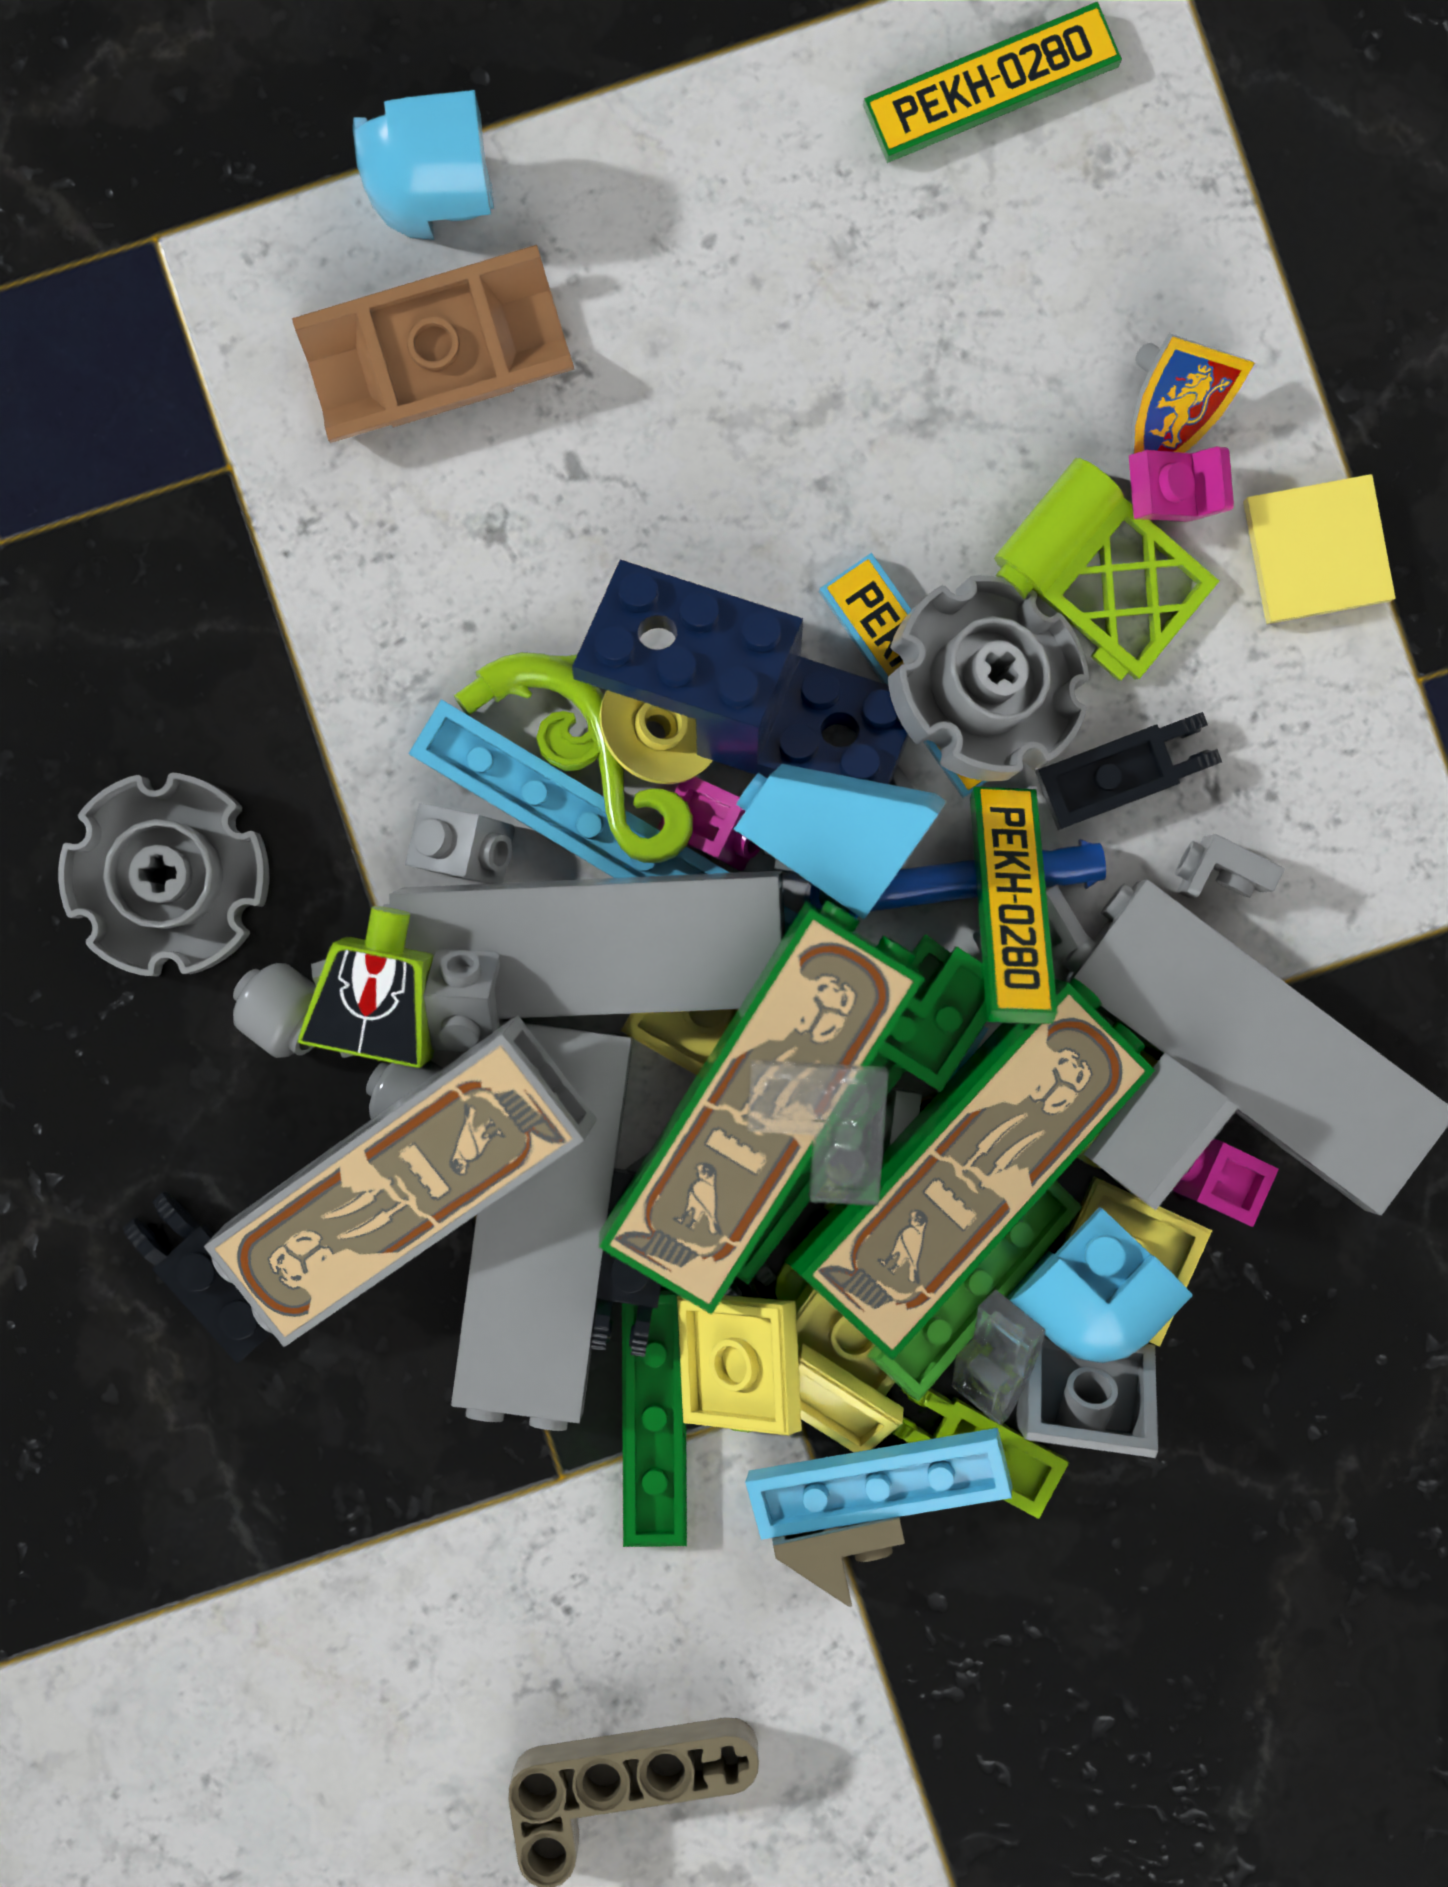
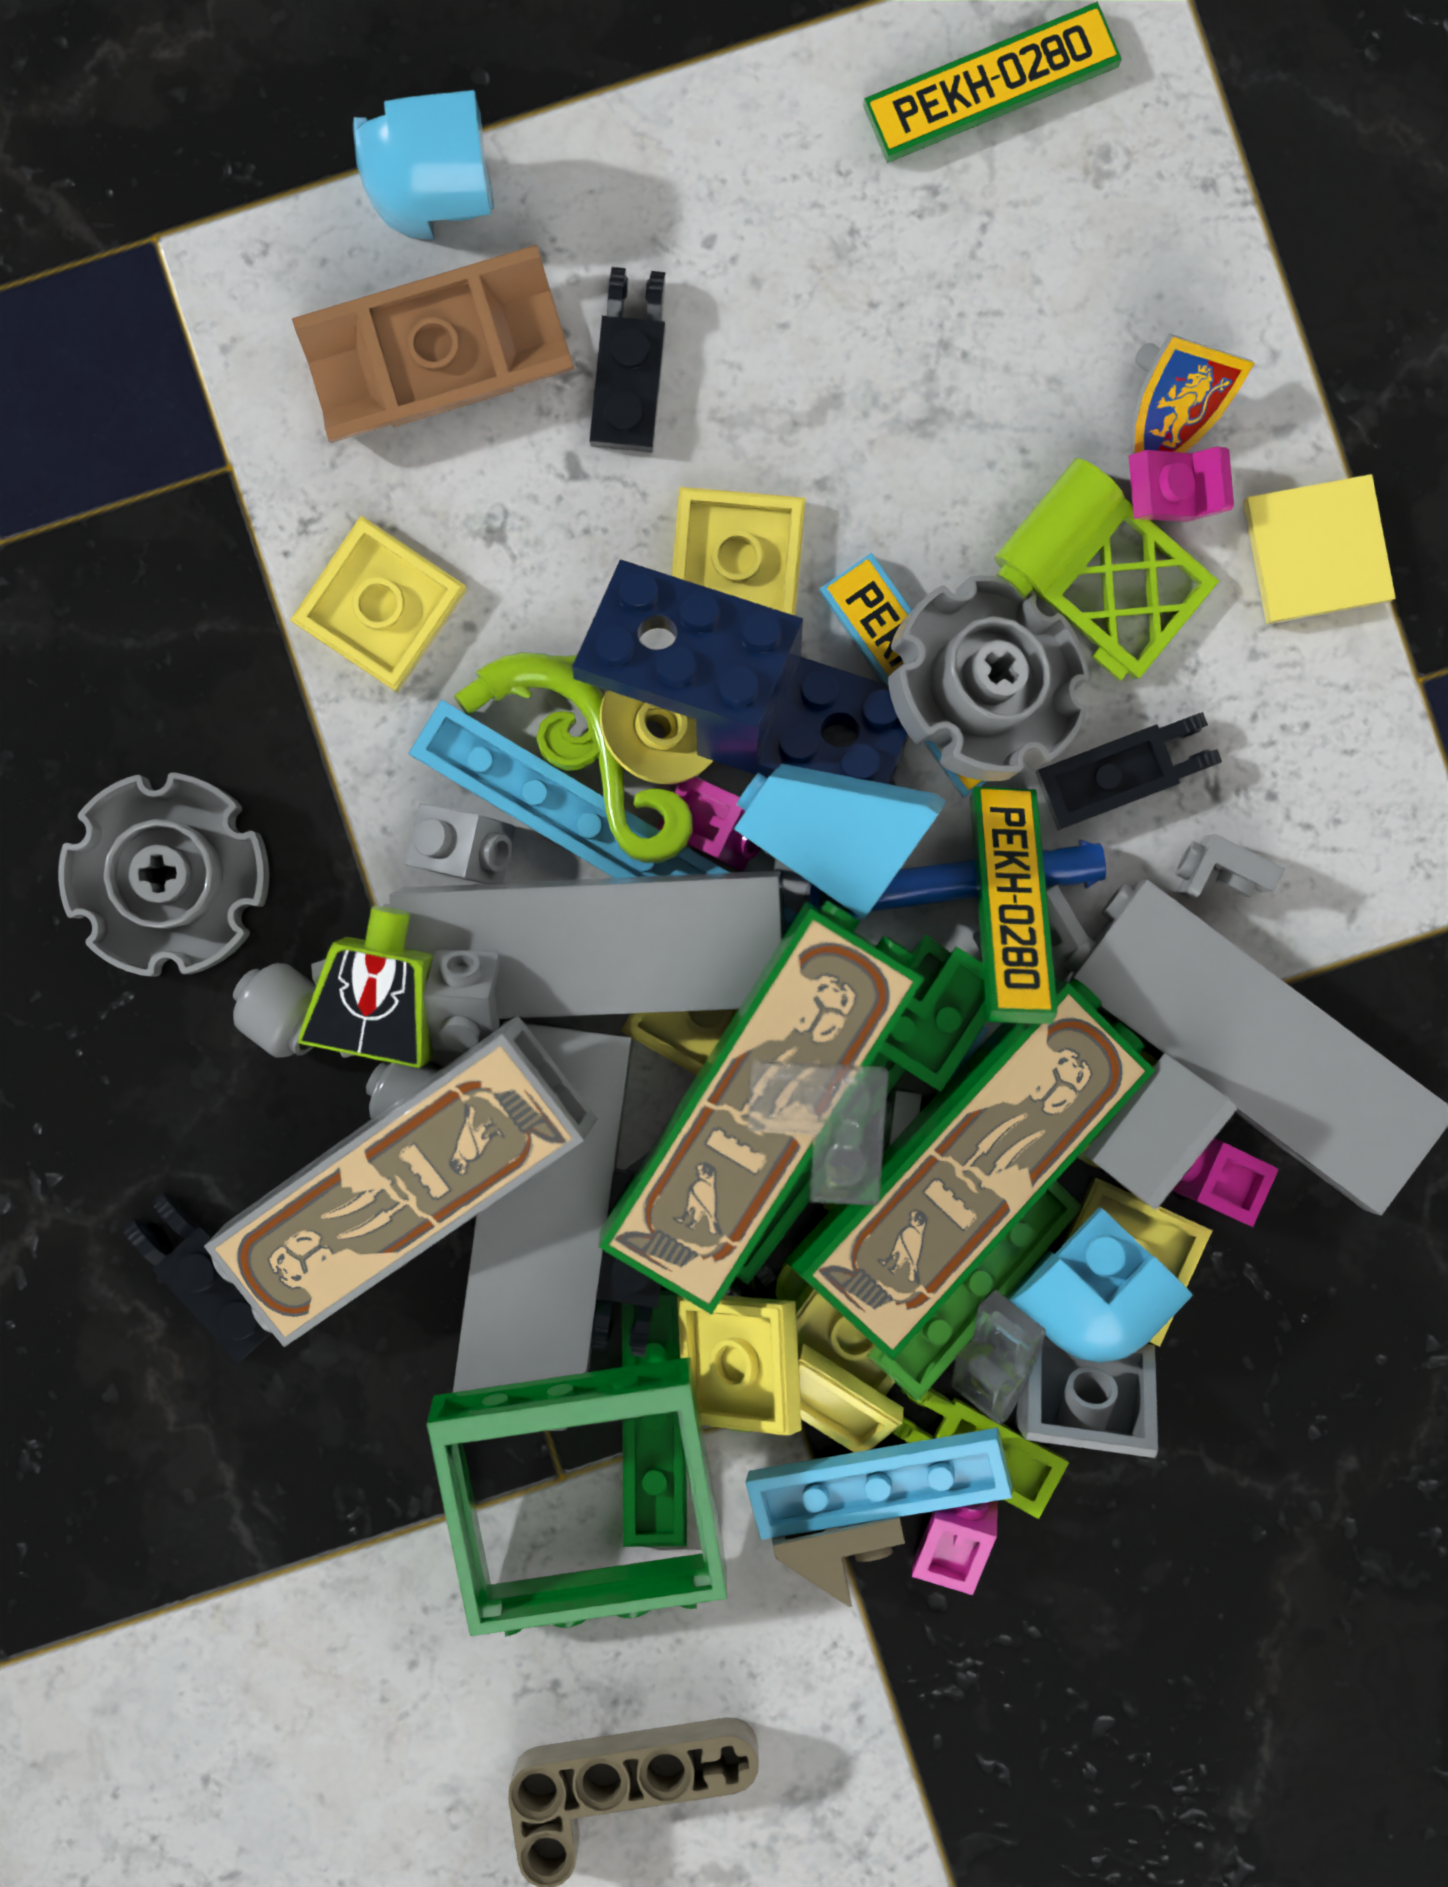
none -> light yellow tile [290,516,468,693]
none -> green window [427,1357,727,1637]
none -> black hinge [589,267,666,453]
none -> light yellow tile [672,487,806,615]
none -> dark pink bracket [912,1500,998,1595]

